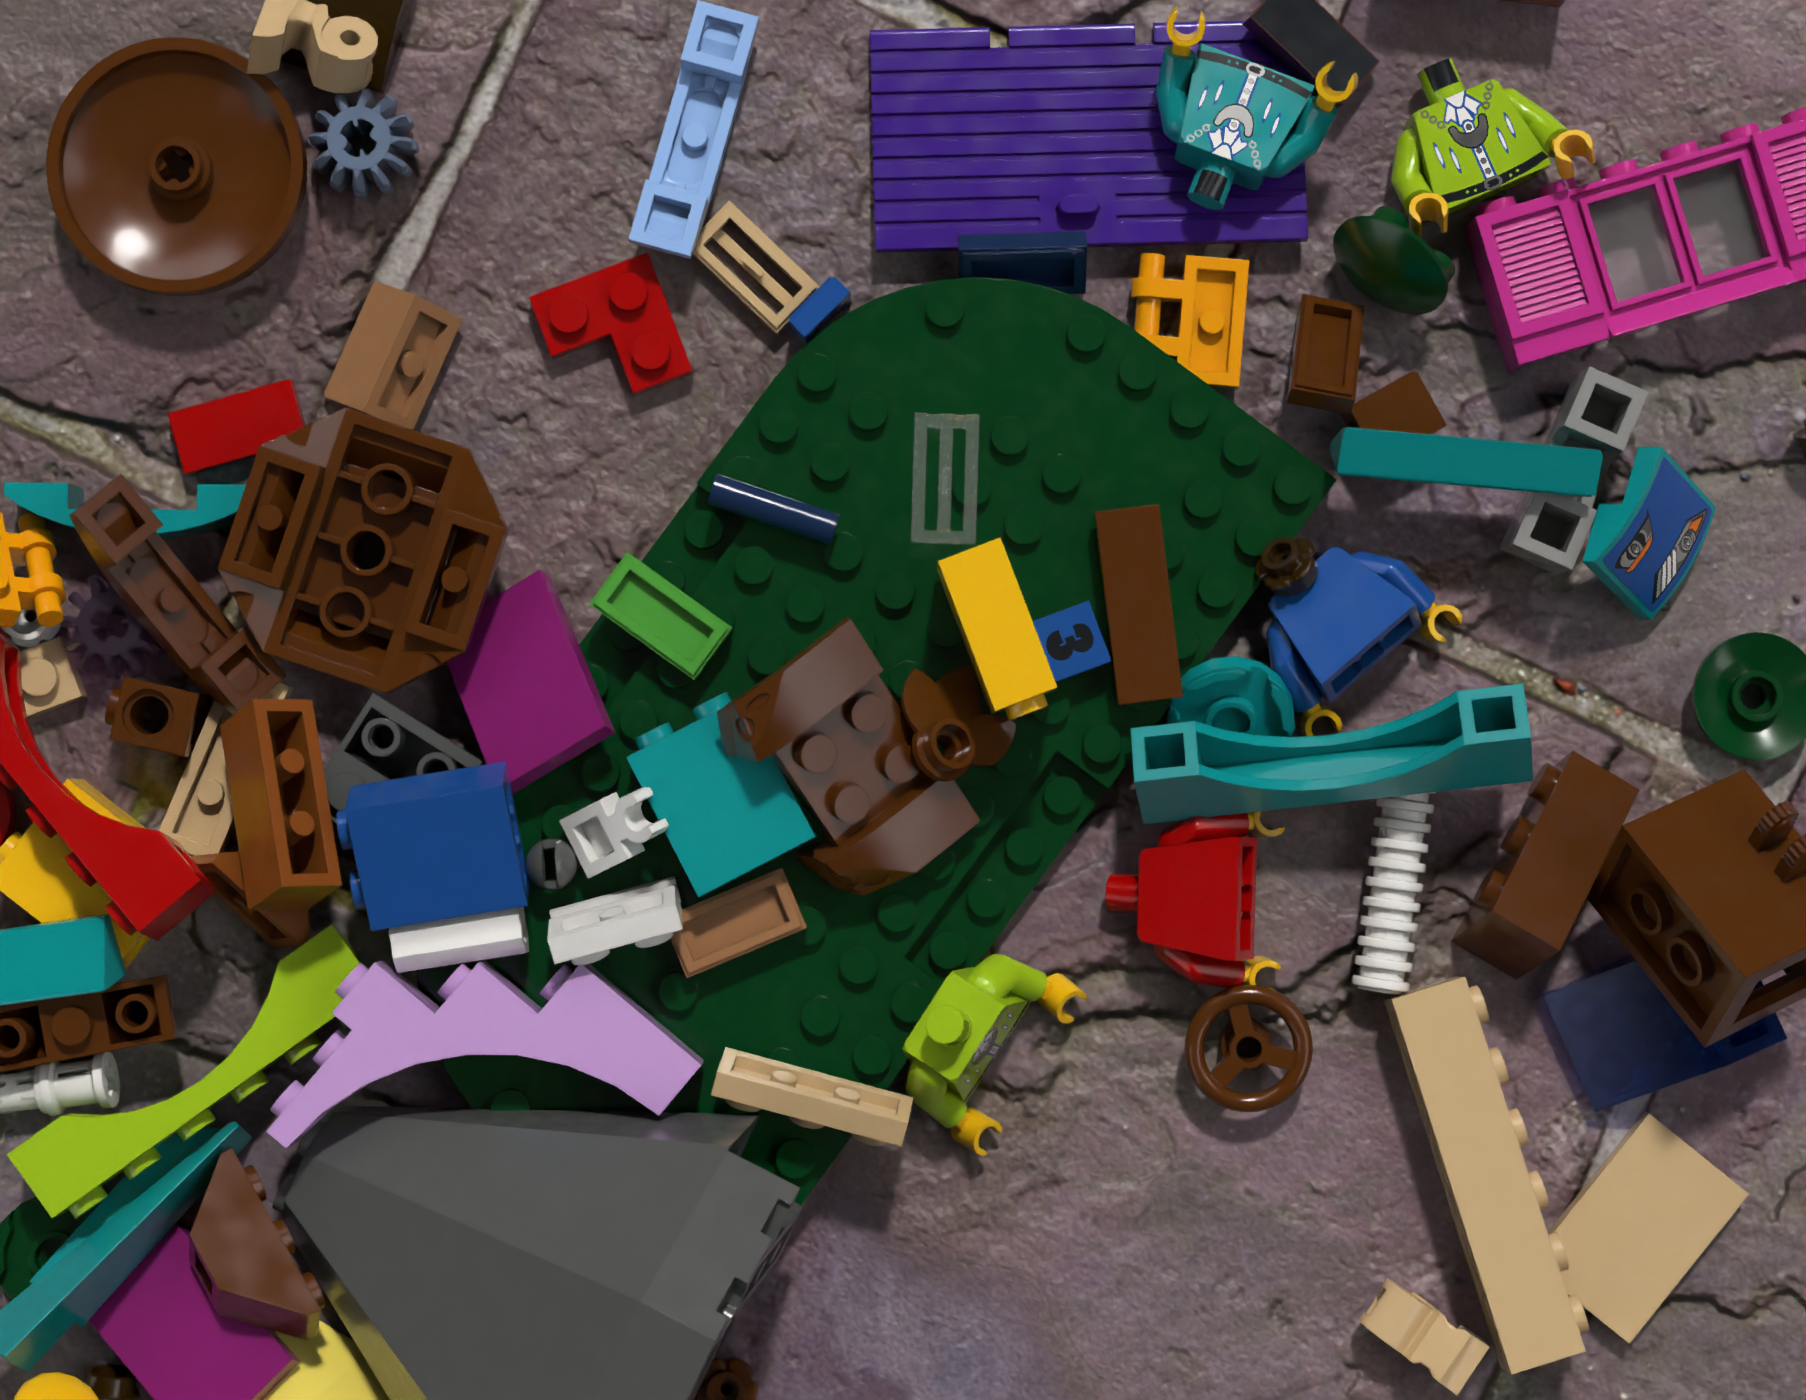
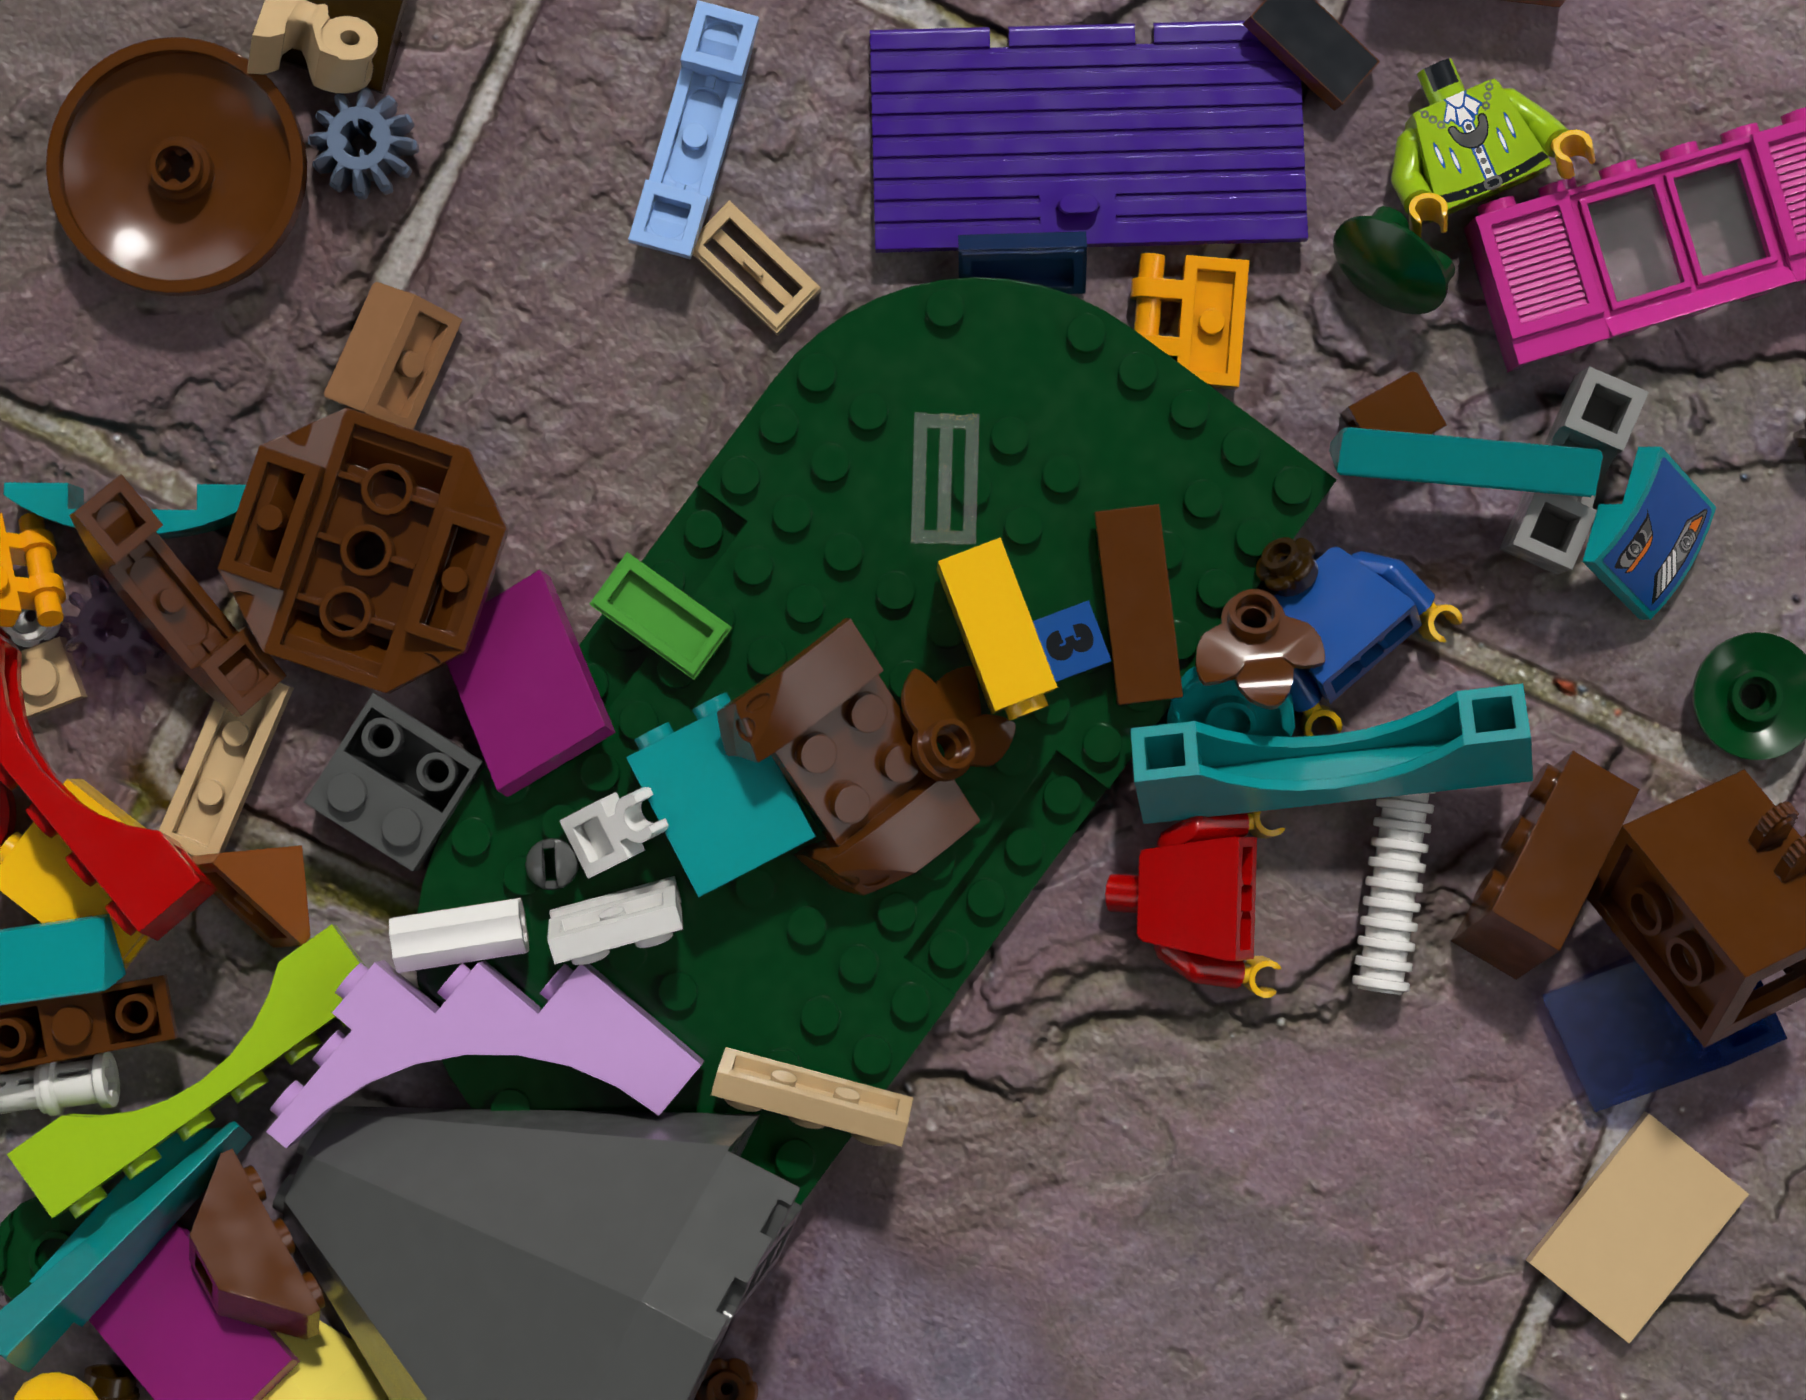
reddish brown brick [105,676,212,757] -> none
red tile [167,379,306,476] -> none
dark orange brick [220,699,342,911] -> none
blue brick [337,761,530,931] -> none
red plate [529,252,694,396] -> none
medium nougat tile [670,867,807,978] -> none
dark blue piece [707,474,840,545] -> none
blue tile [789,276,851,345] -> none
lime torso [902,954,1087,1156] -> none
teal torso [1155,6,1358,210] -> none
reddish brown piece [1184,985,1313,1112] -> none
reddish brown tile [1287,294,1365,415] -> none
tan leg [1358,1278,1490,1395] -> none
tan brick [1383,976,1589,1375] -> none
none -> reddish brown plate [1195,589,1325,710]

